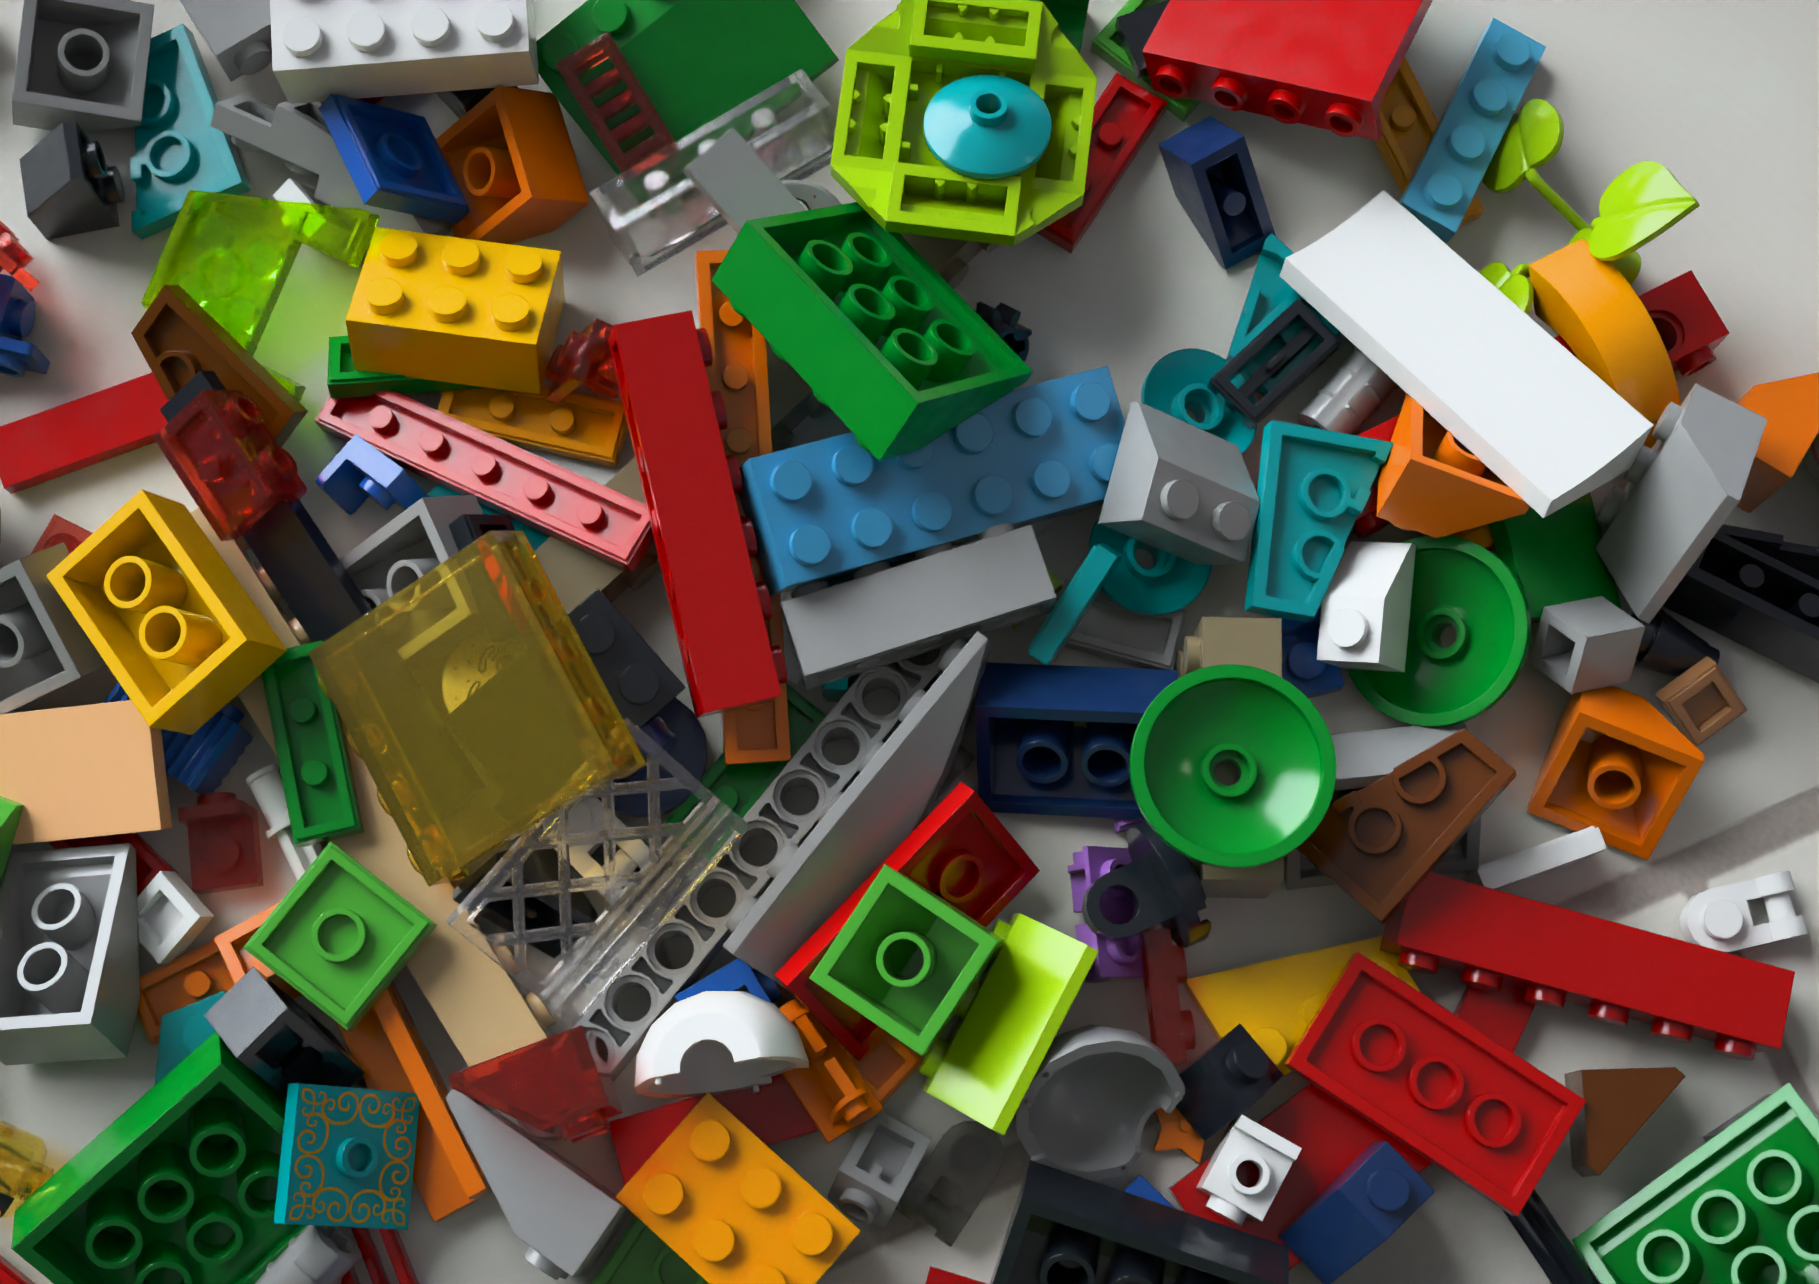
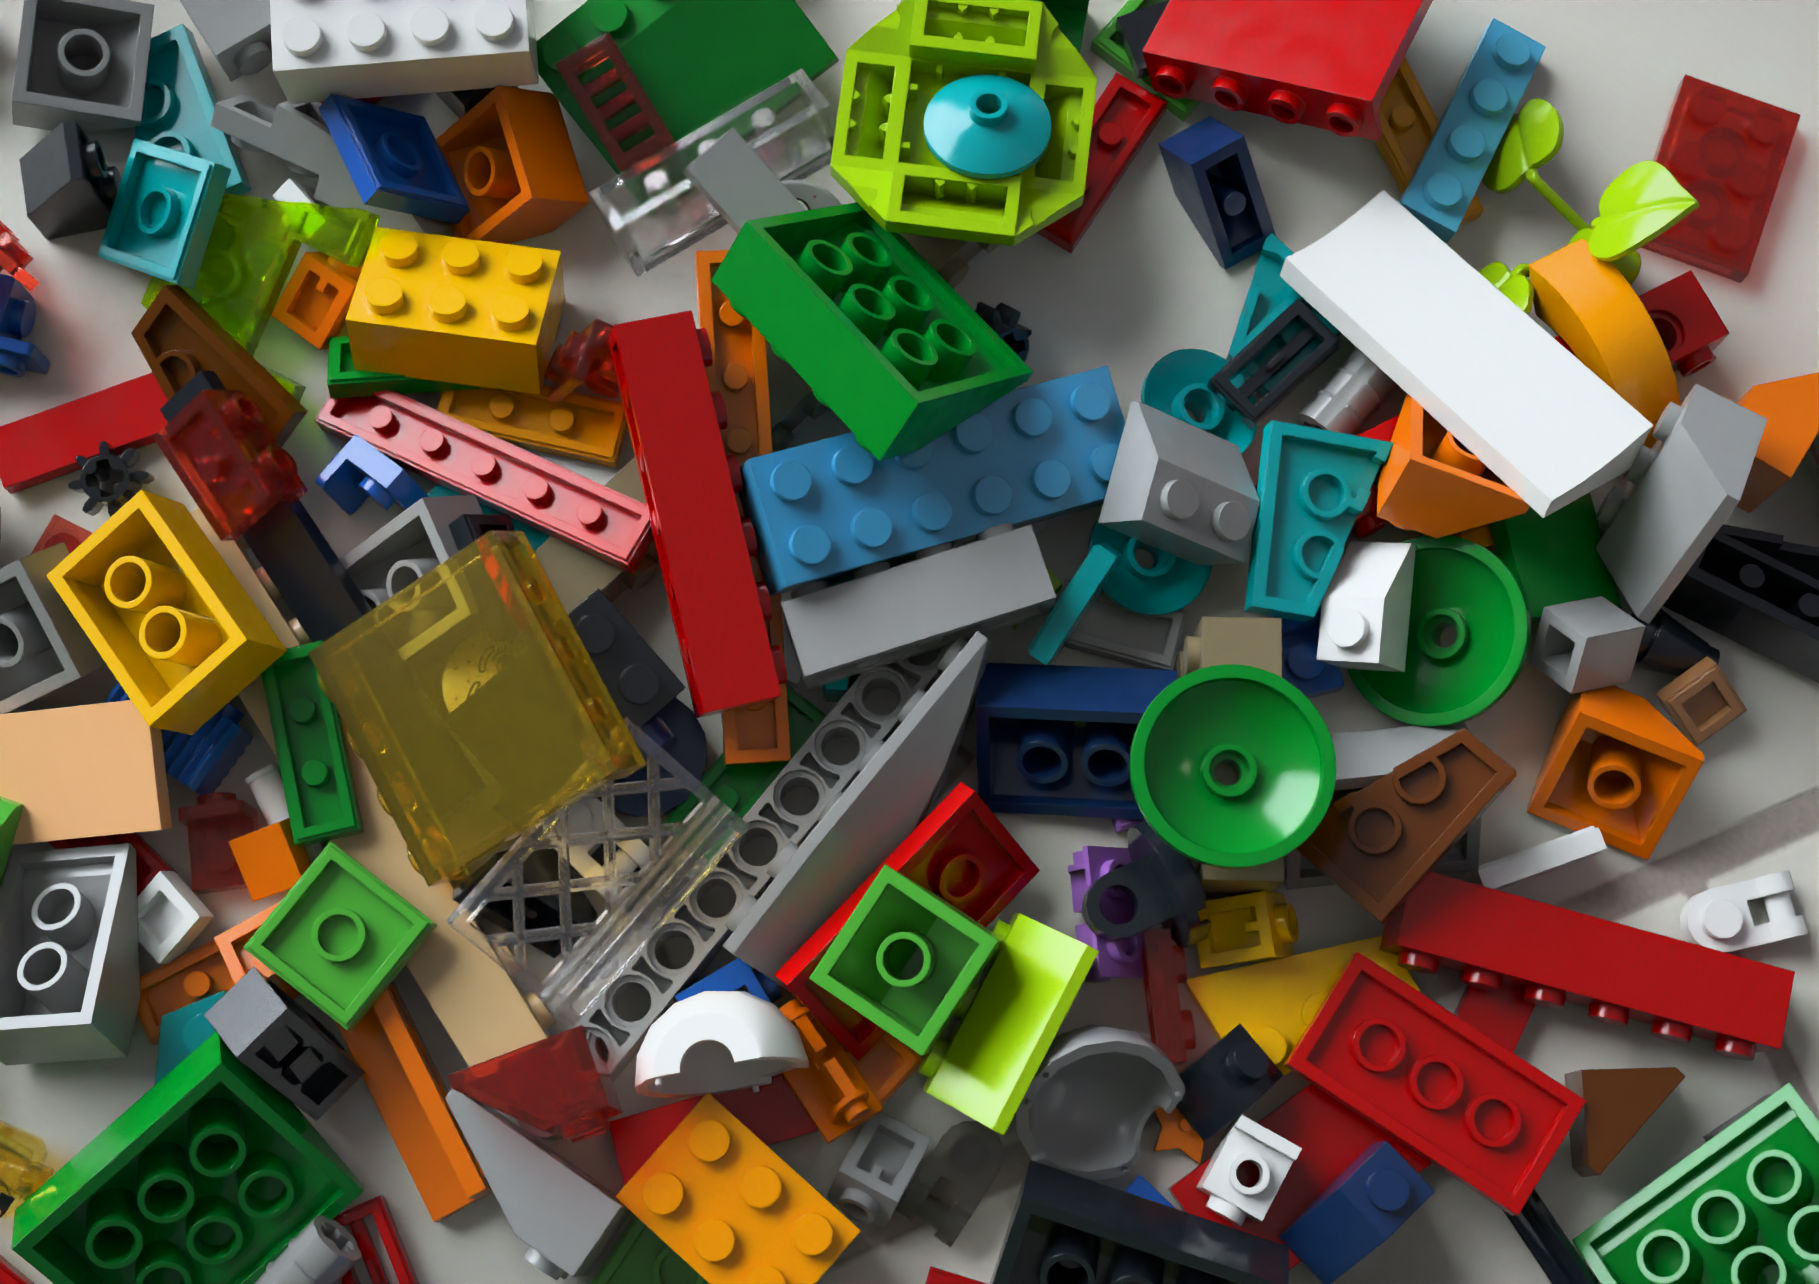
teal plate [274,1083,420,1230] -> none
none -> black gear [68,441,155,517]
none -> teal tile [98,138,232,289]
none -> orange tile [228,818,311,902]
none -> orange bracket [271,248,364,350]
none -> yellow bracket [1197,891,1299,969]
none -> clear red plate [1641,74,1801,283]

